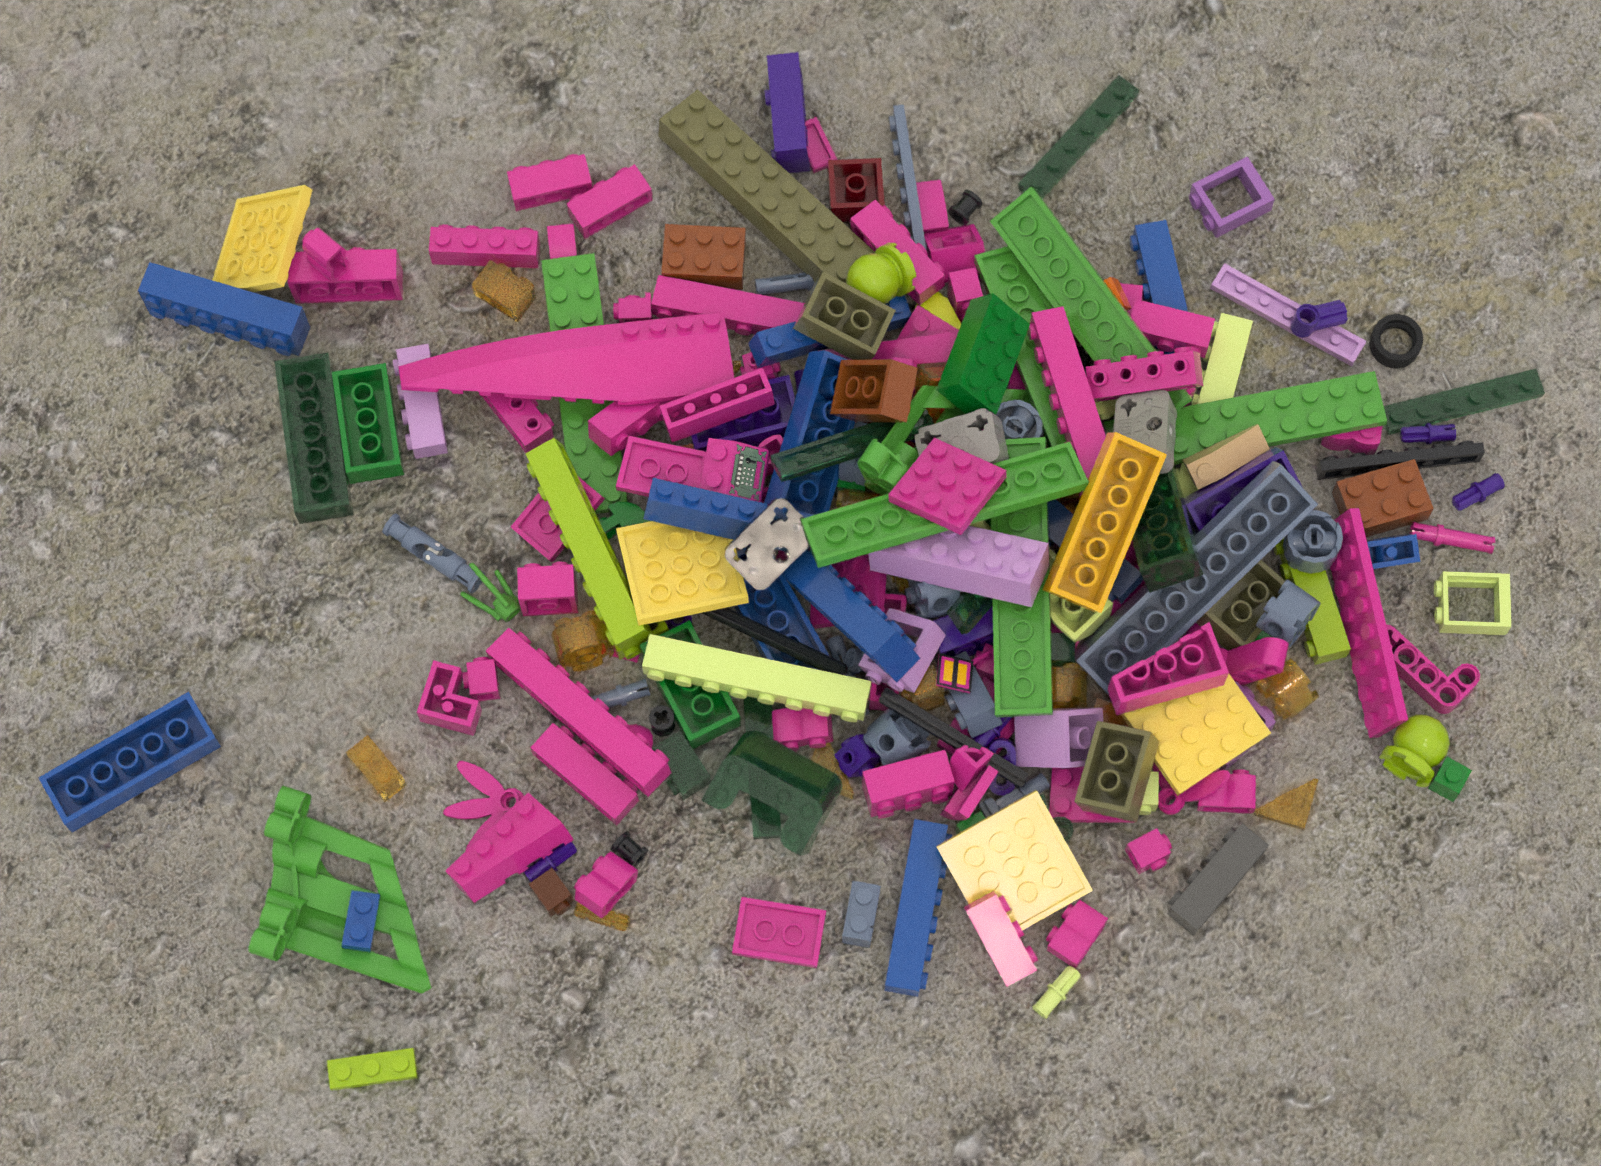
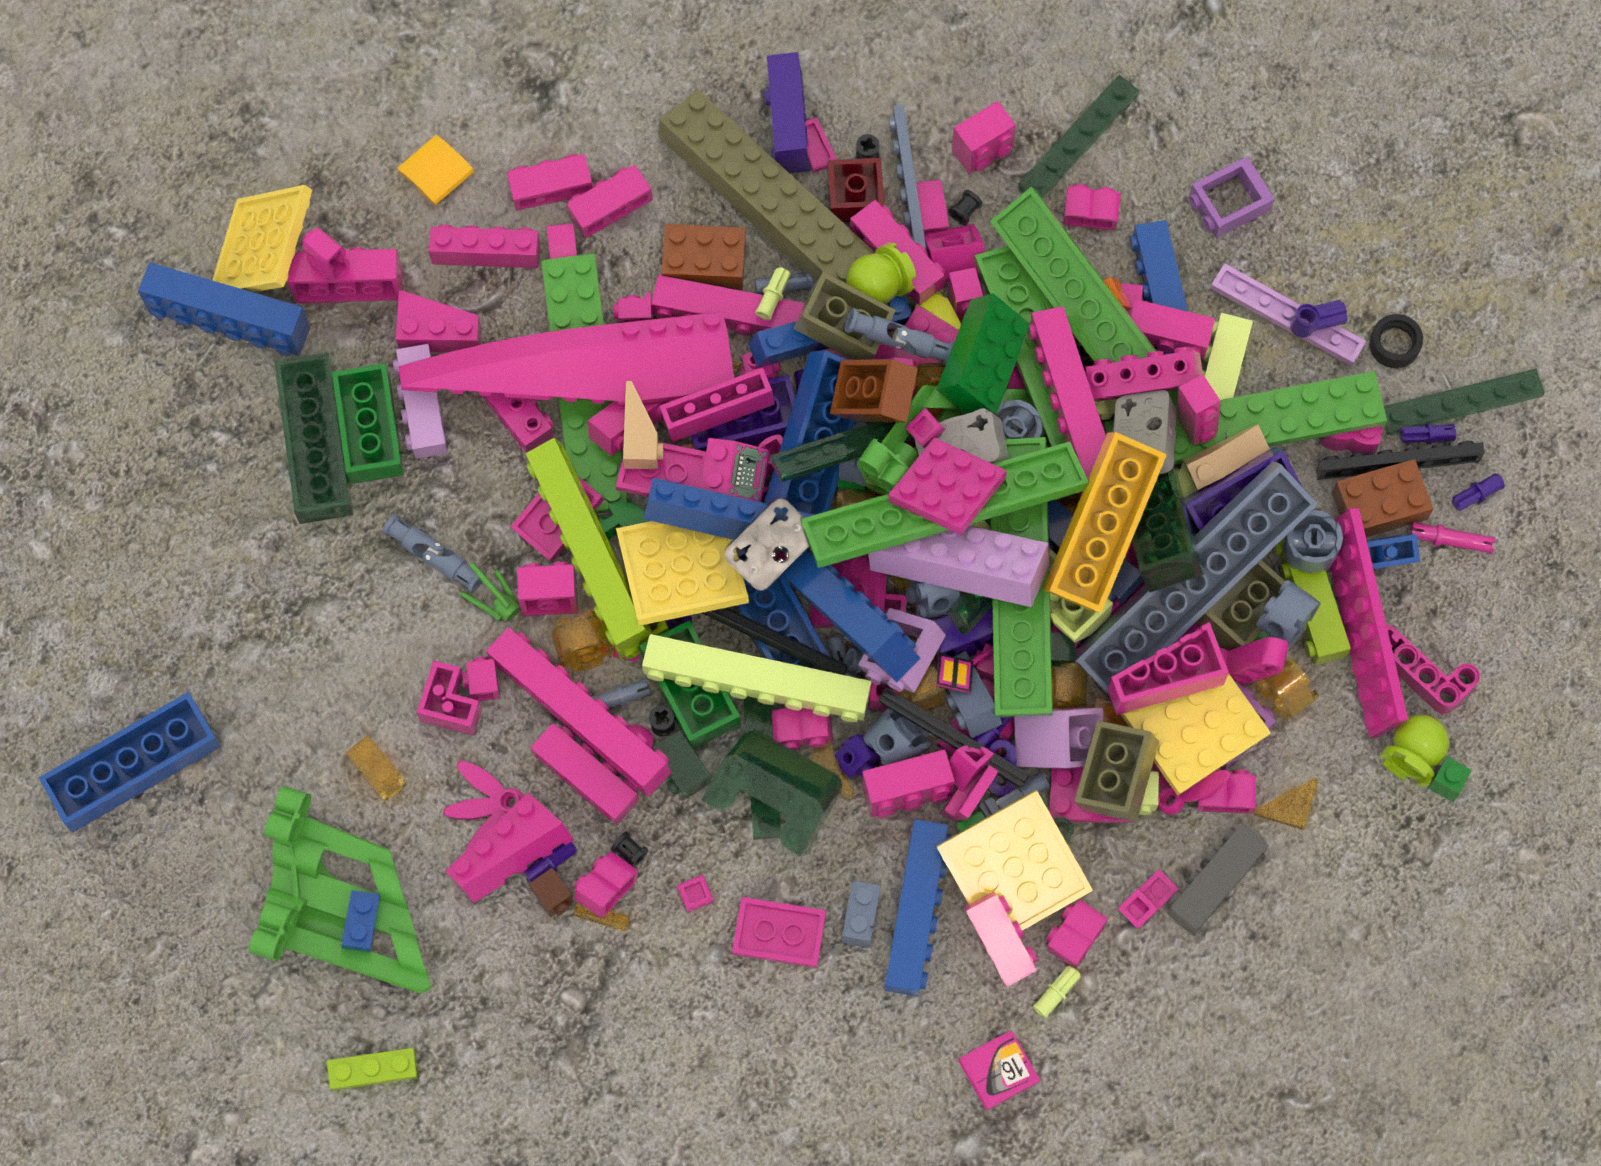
clear yellow brick [471,260,536,323] -> none
dark pink brick [1125,828,1172,874] -> none
yellowish green window [1434,571,1511,635] -> none
none -> dark pink wedge [396,290,482,352]
none -> yellow slope [397,135,475,205]
none -> tan slope [623,381,664,469]
none -> dark pink tile [677,875,714,913]
none -> yellowish green axle [755,267,790,320]
none -> sand blue piece [844,308,954,365]
none -> black bush [856,134,880,159]
none -> dark pink tile [905,408,945,448]
none -> dark pink brick [952,101,1016,175]
none -> slope [958,1030,1040,1111]
none -> dark pink brick [1063,184,1121,230]
none -> dark pink slope [1118,869,1180,929]
none -> dark pink brick [1177,374,1221,446]

